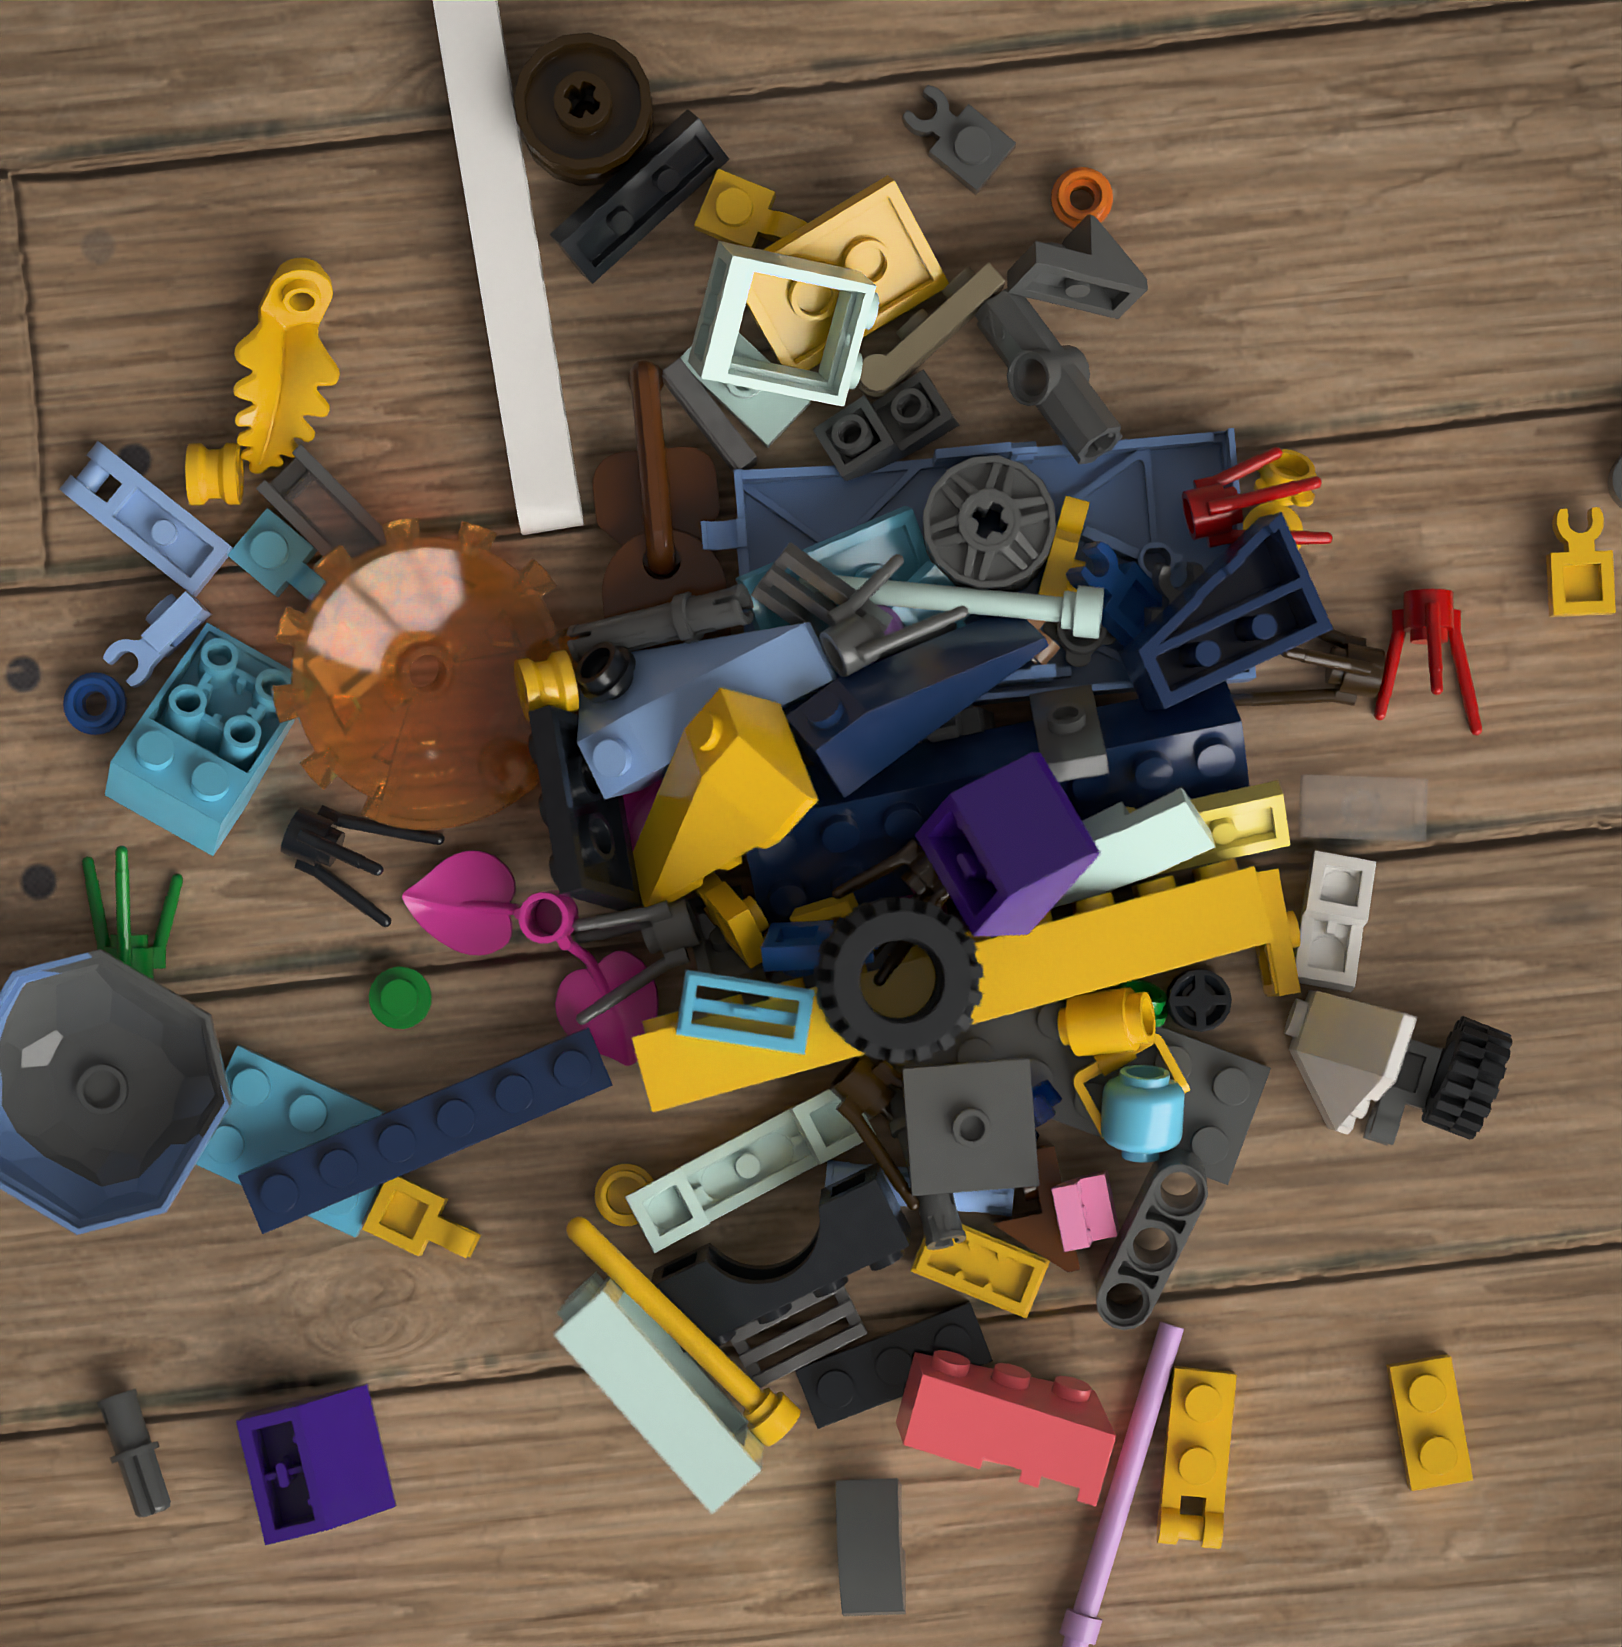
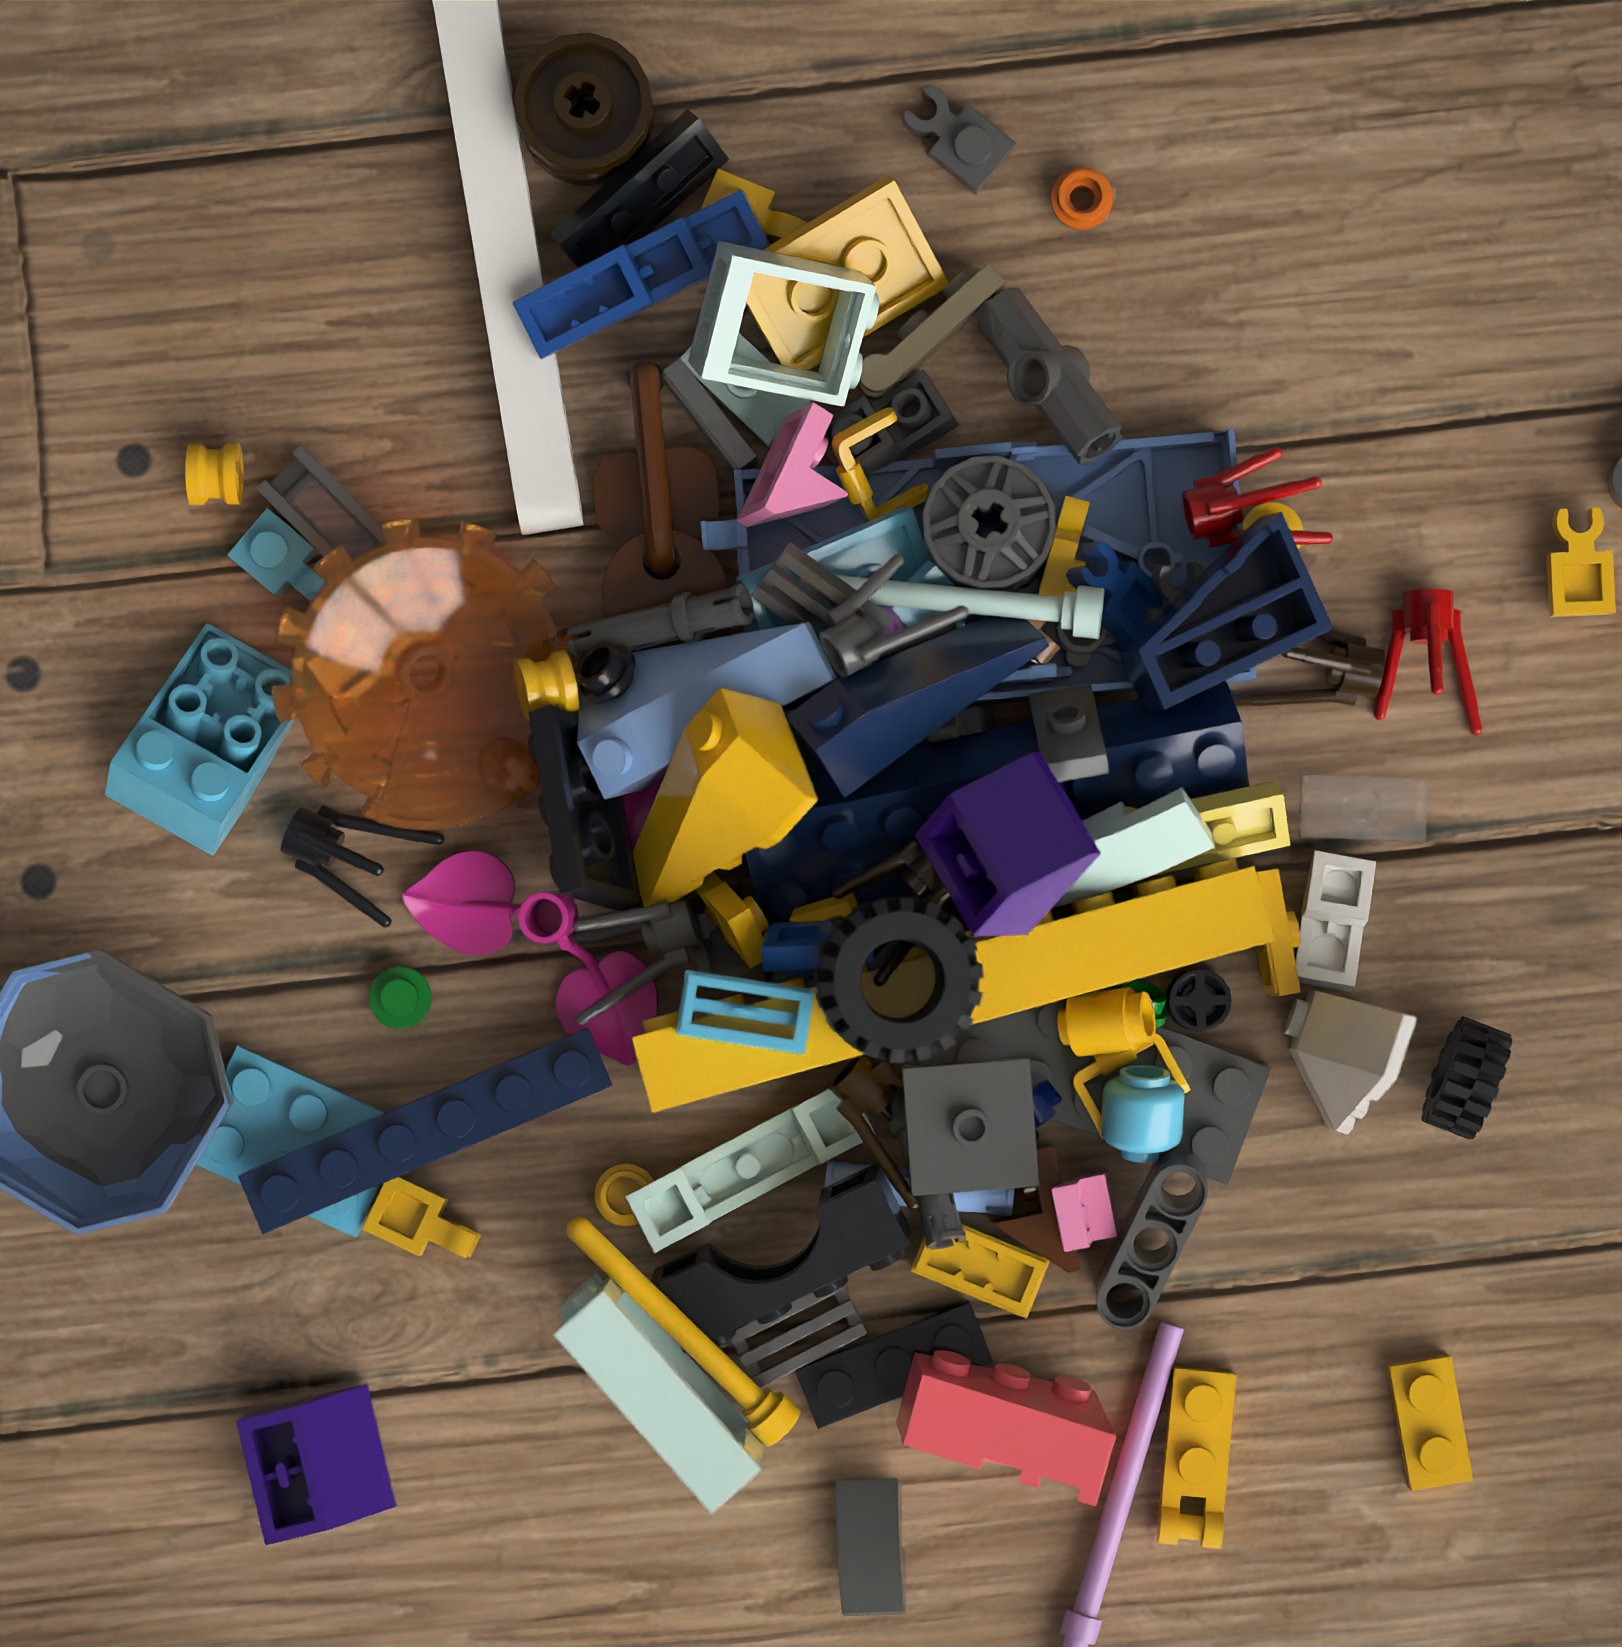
light blue plate [59,441,233,597] -> none
blue plate [63,672,127,735] -> none
green plant [82,846,183,980] -> none
dark grey axle [97,1389,171,1518] -> none
light blue plate [103,591,212,688] -> none
yellow plant [233,258,340,474] -> none
dark grey slope [1007,214,1148,319] -> none
yellow plate [1254,449,1317,507] -> none
dark grey plate [1363,1039,1442,1146] -> none
none -> blue slope [512,189,771,359]
none -> bright pink slope [737,402,848,527]
none -> yellow piece [832,408,930,521]

